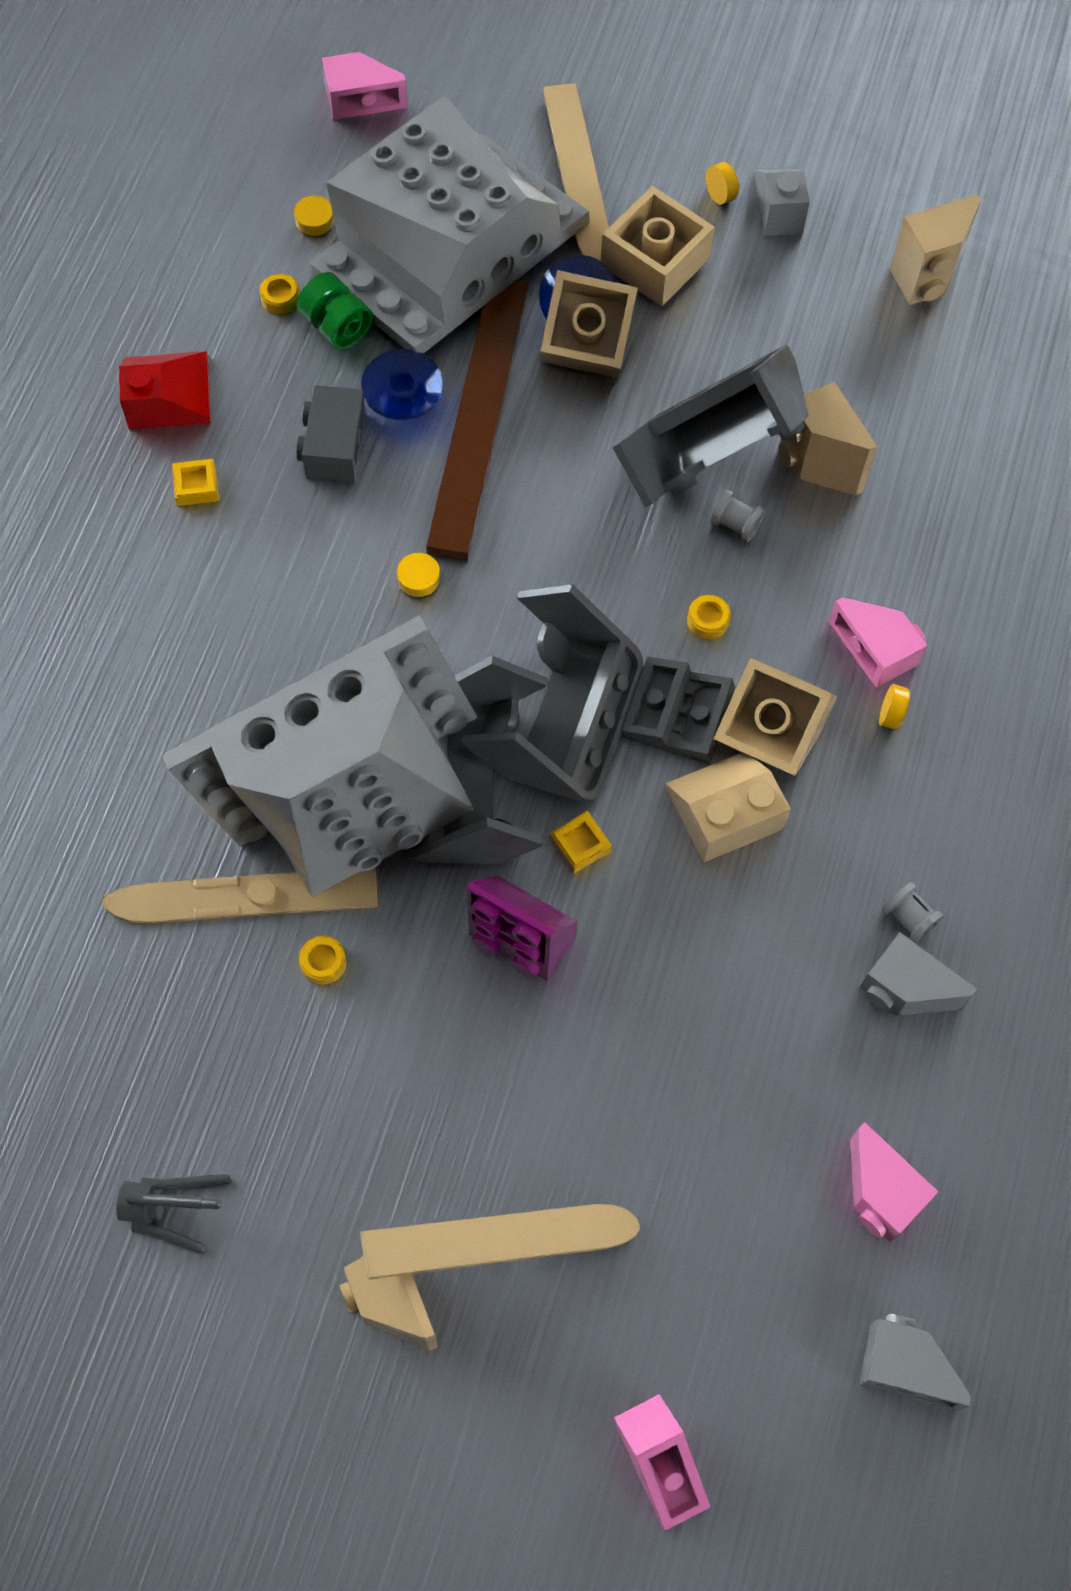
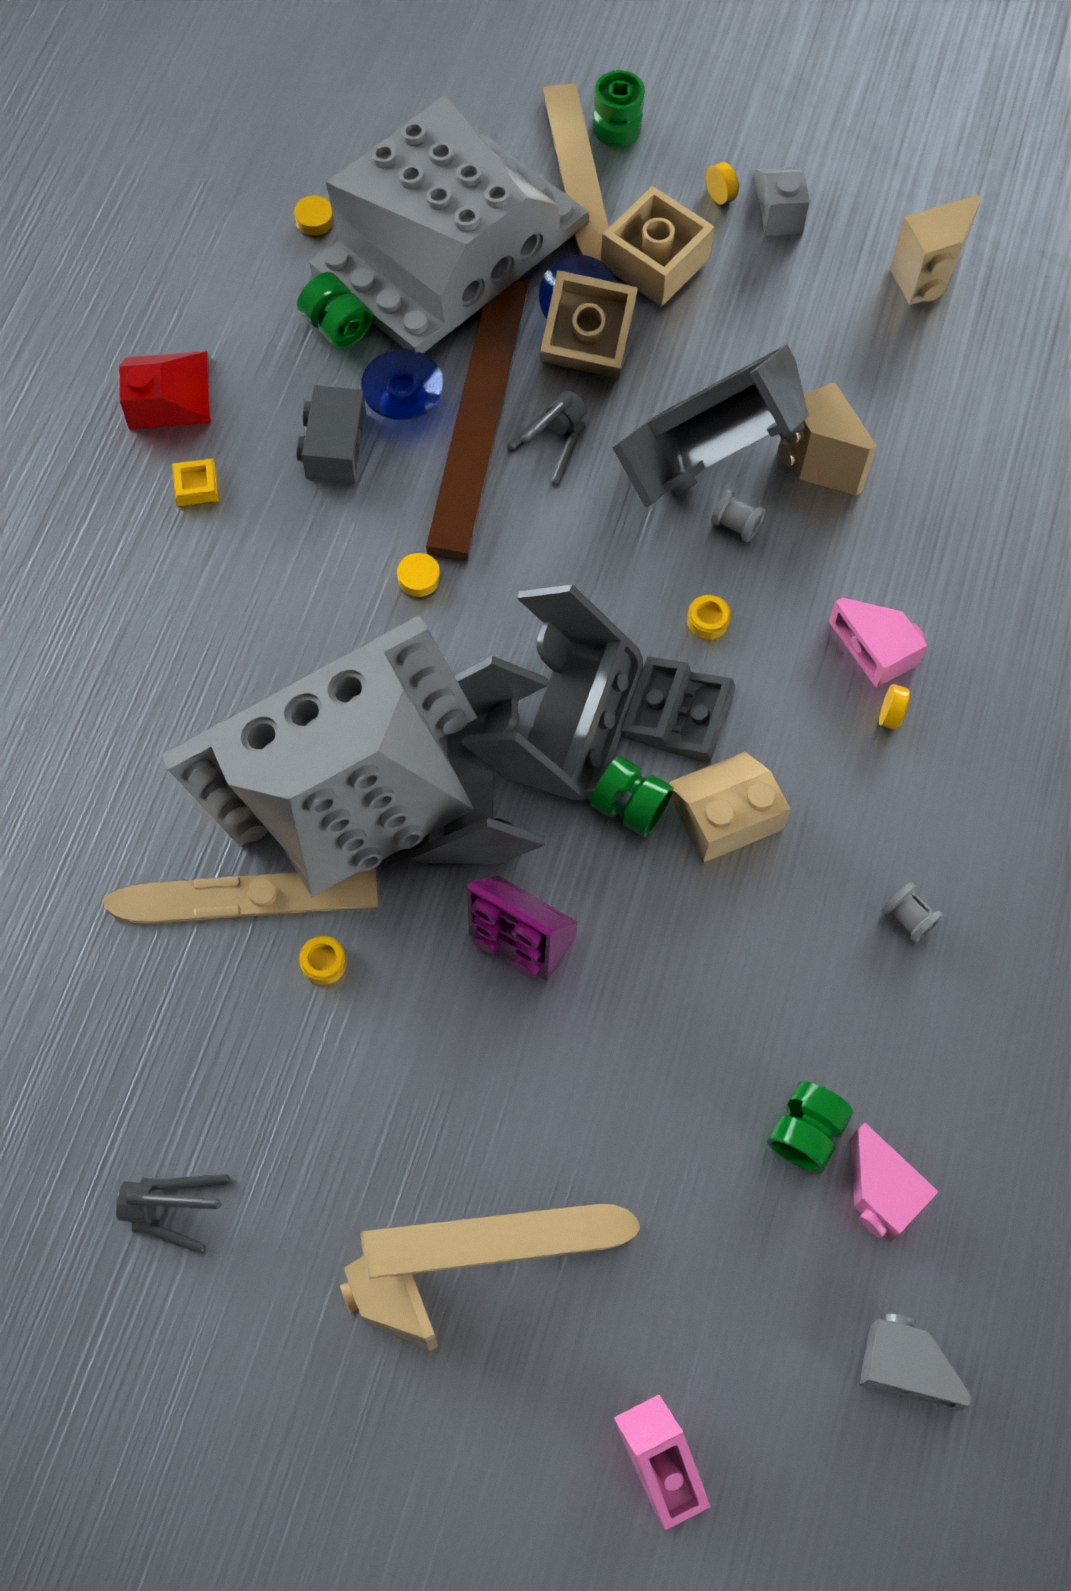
yellow tile [259,274,300,315] -> none
bright pink slope [322,52,407,120] -> none
yellow tile [549,810,612,874] -> none
tan slope [714,657,837,776] -> none
light grey slope [859,932,977,1016] -> none
none -> dark grey plant [507,391,587,485]
none -> green wheel [590,756,674,837]
none -> green wheel [593,70,645,147]
none -> green wheel [767,1081,854,1173]

